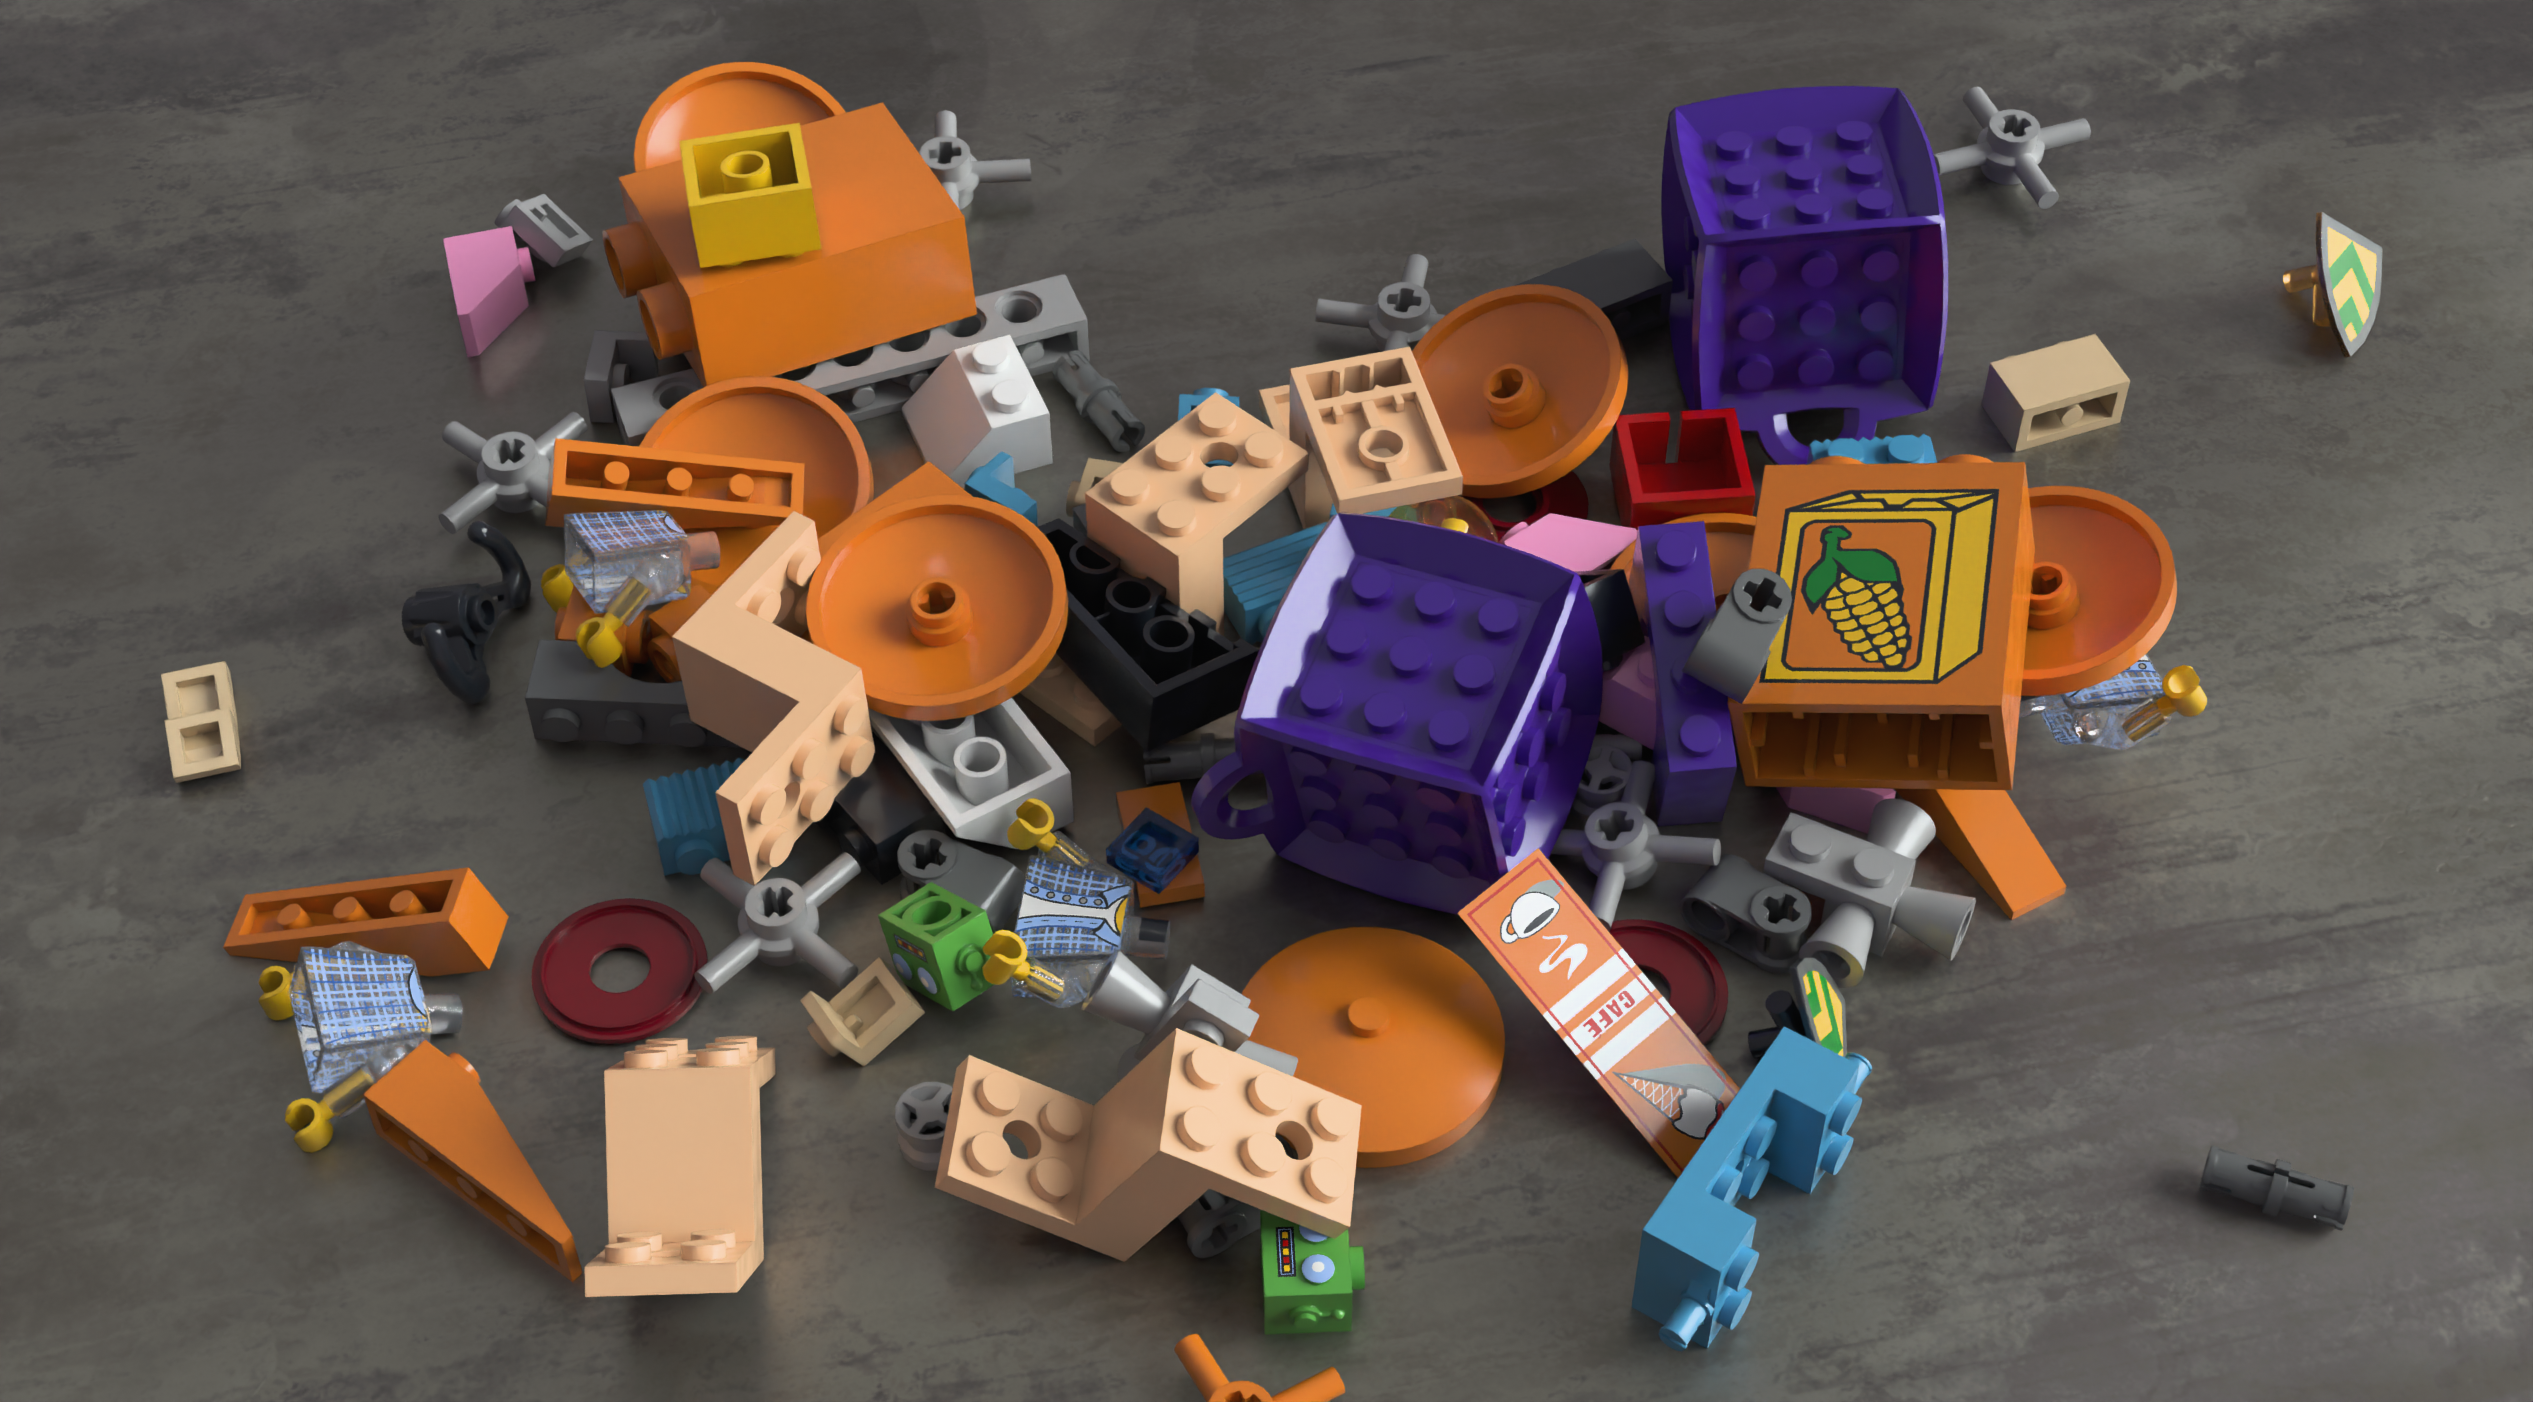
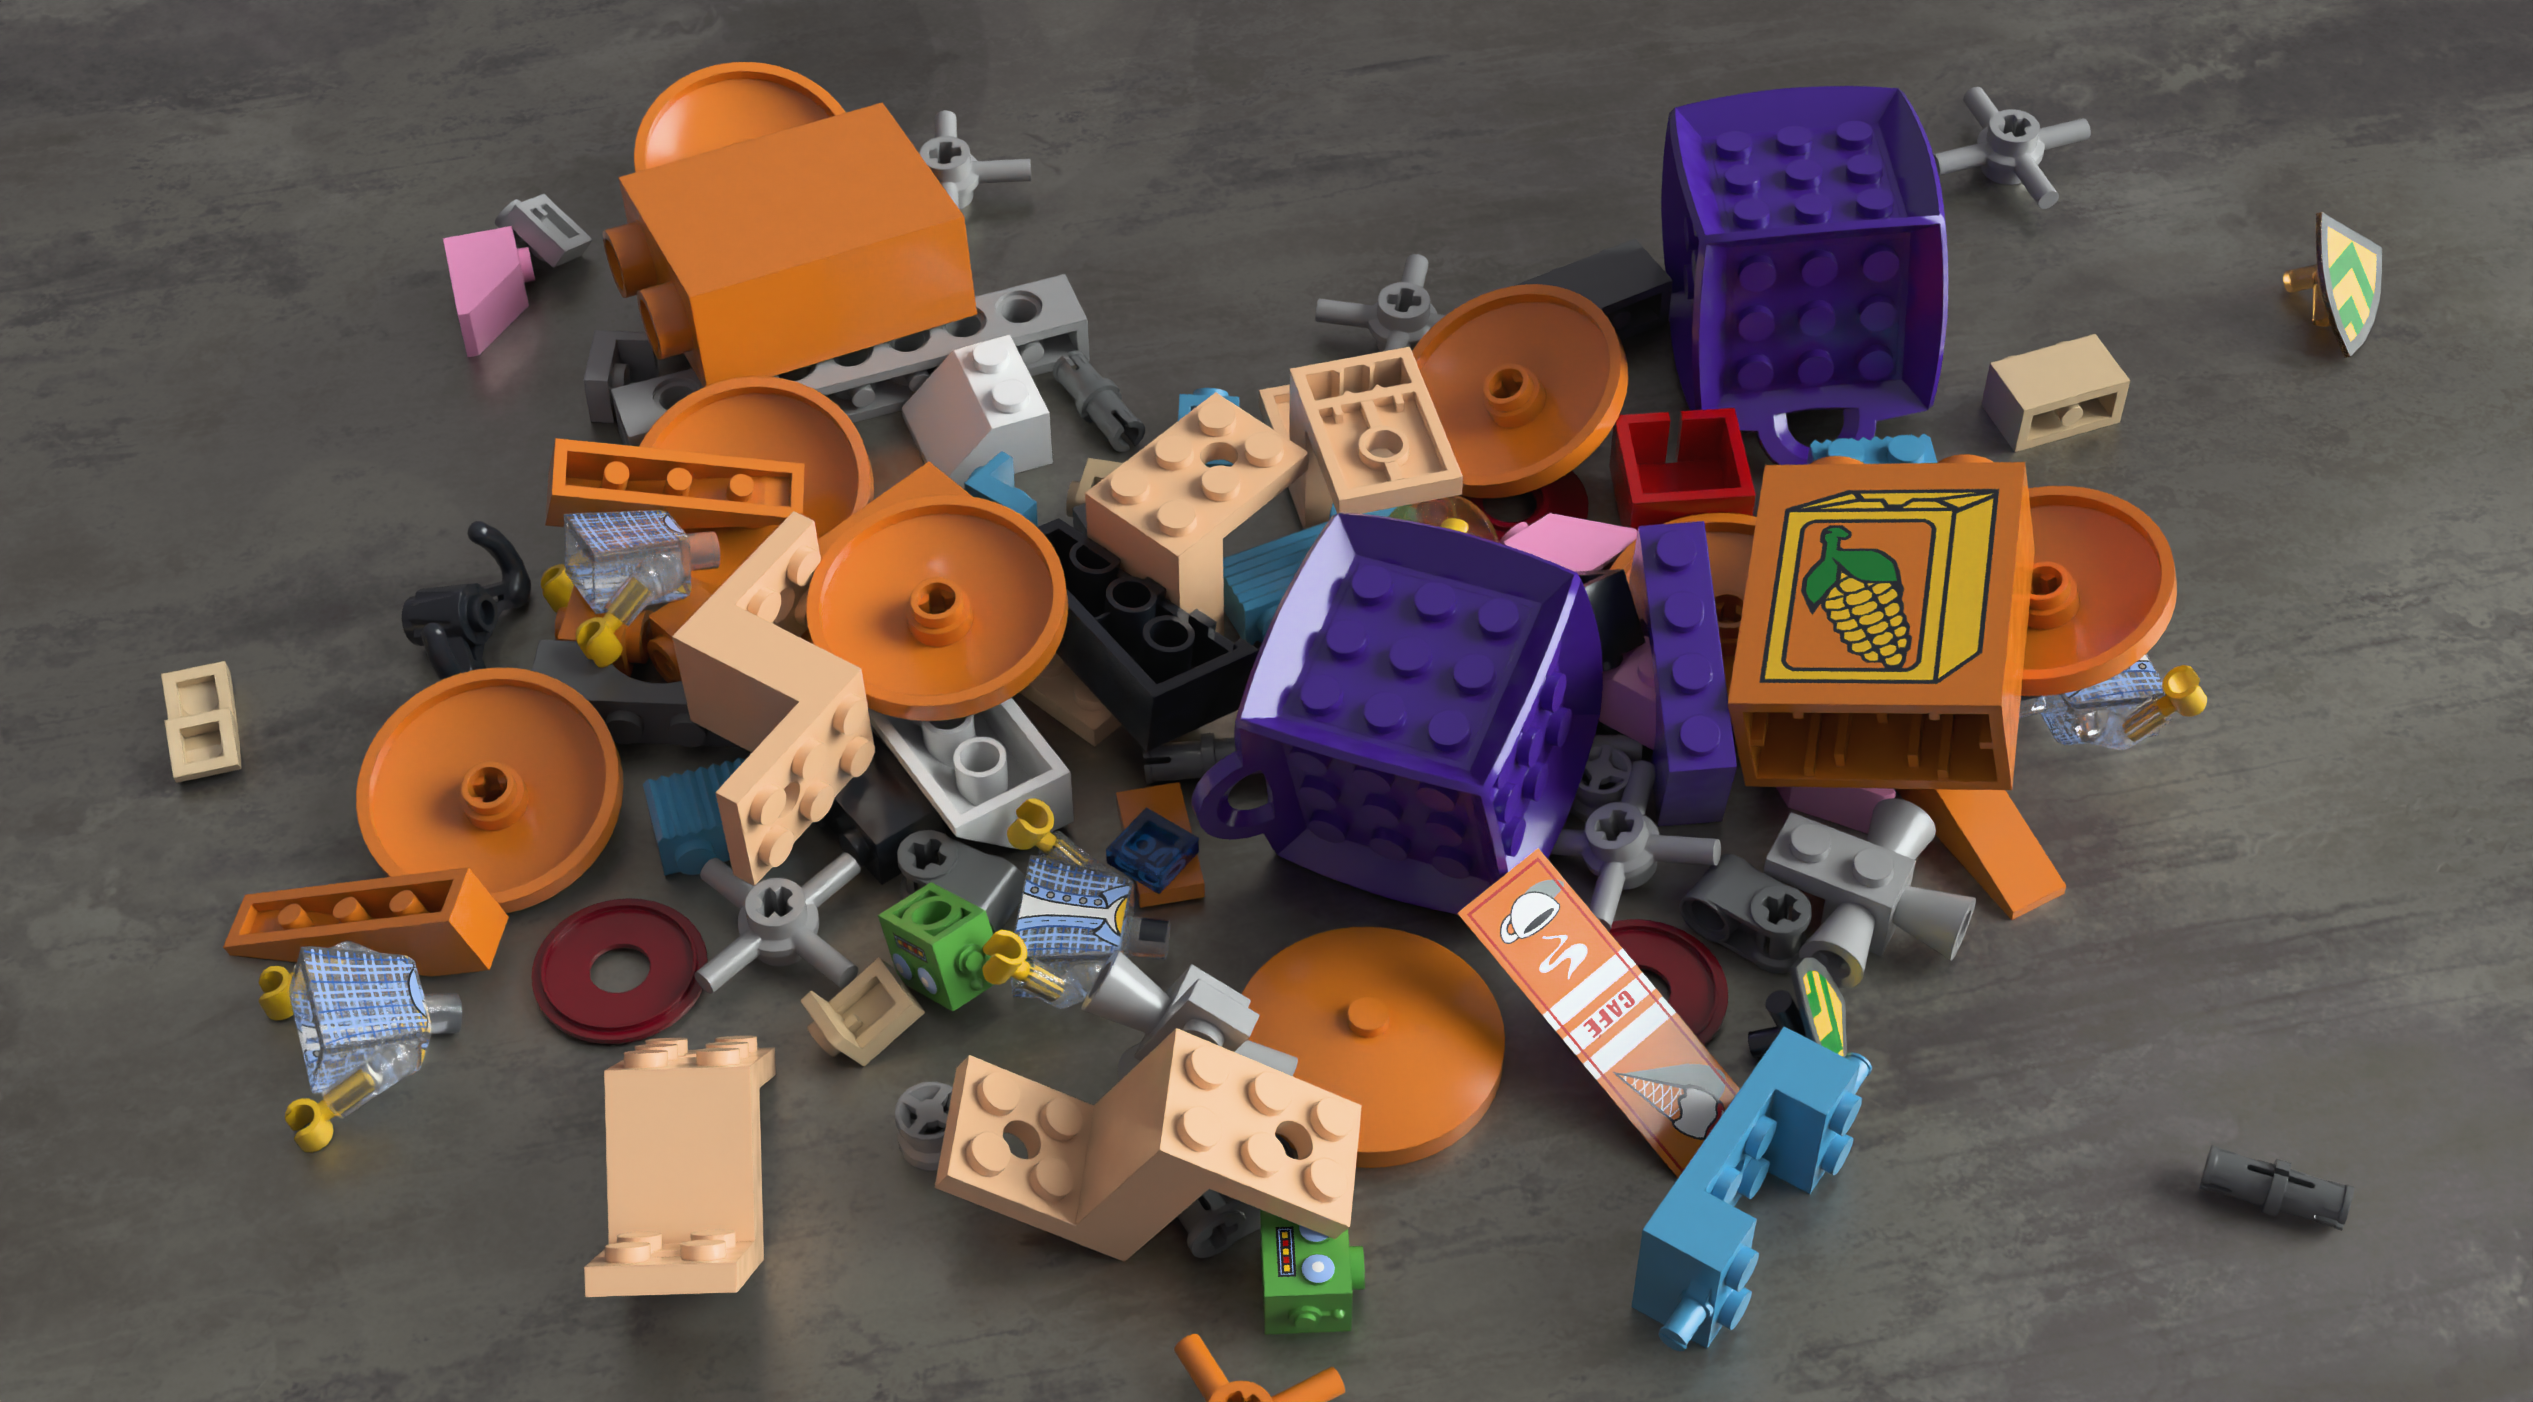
orange slope [363,1040,583,1283] -> none
light grey bar [438,412,588,534] -> none
yellow brick [679,123,822,268] -> none
dark grey piece [1682,569,1792,704] -> none
none -> orange dish [356,668,624,914]

